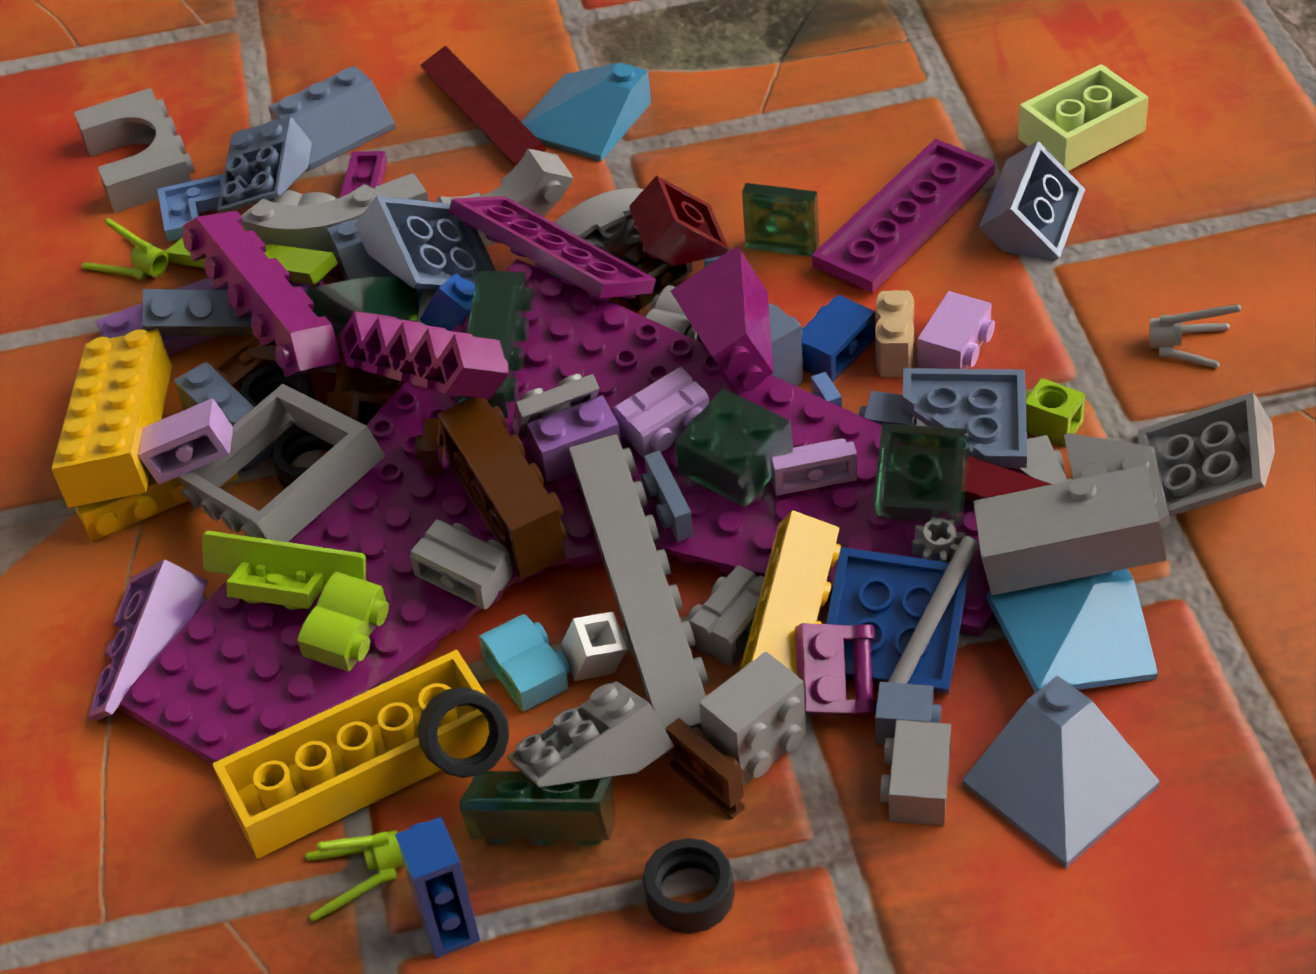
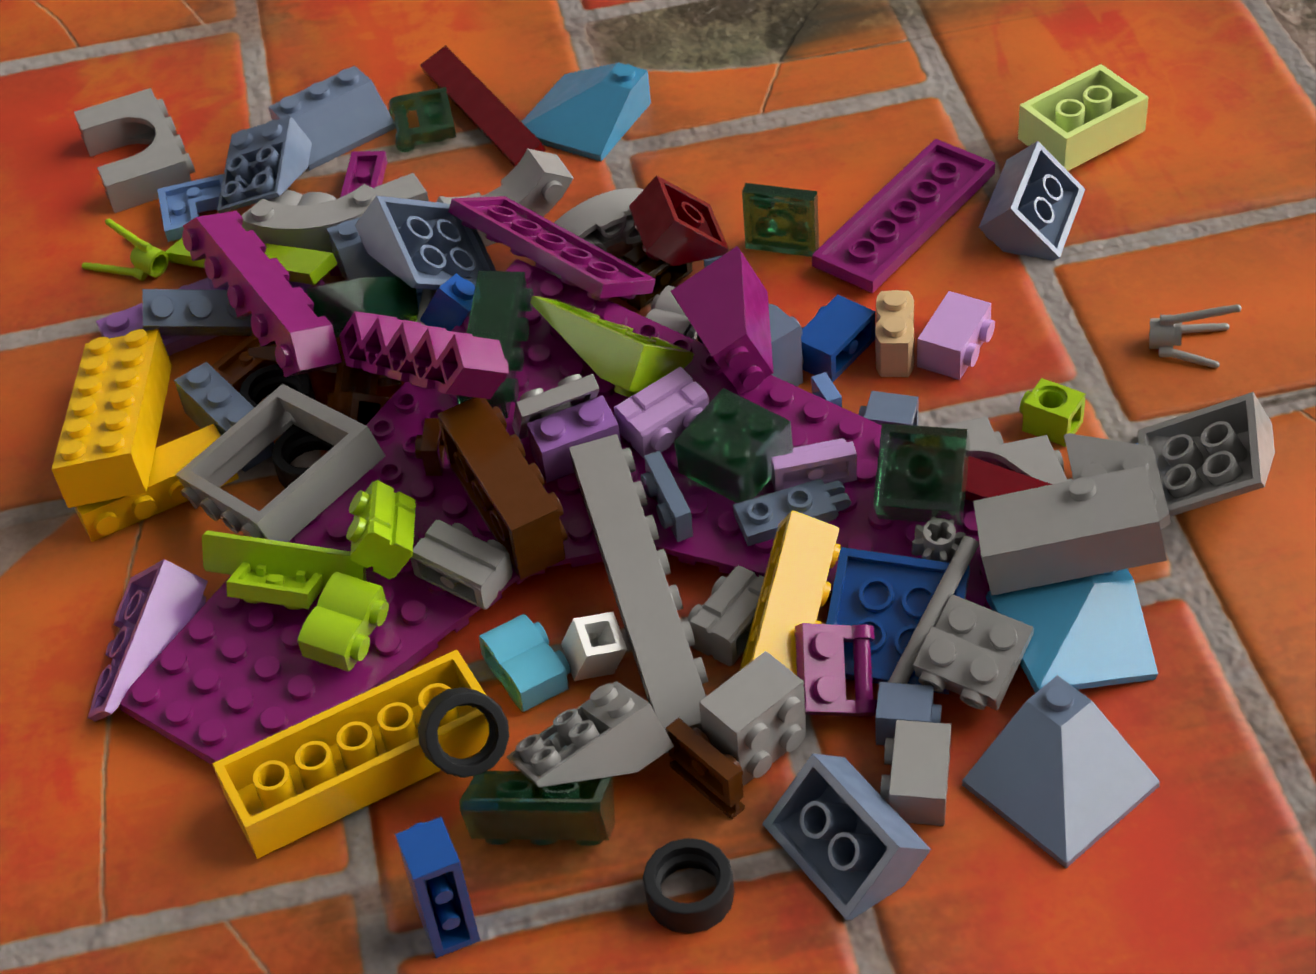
lavender brick [138,398,233,484] -> none
lime plant [305,830,404,922] -> none
sand blue plate [902,368,1027,468] -> none
none -> lime brick [346,480,416,579]
none -> clear green plate [388,87,456,152]
none -> lime wedge [530,296,694,397]
none -> sand blue hinge [733,479,851,546]
none -> sand blue slope [762,753,931,920]
none -> light grey plate [913,594,1034,711]

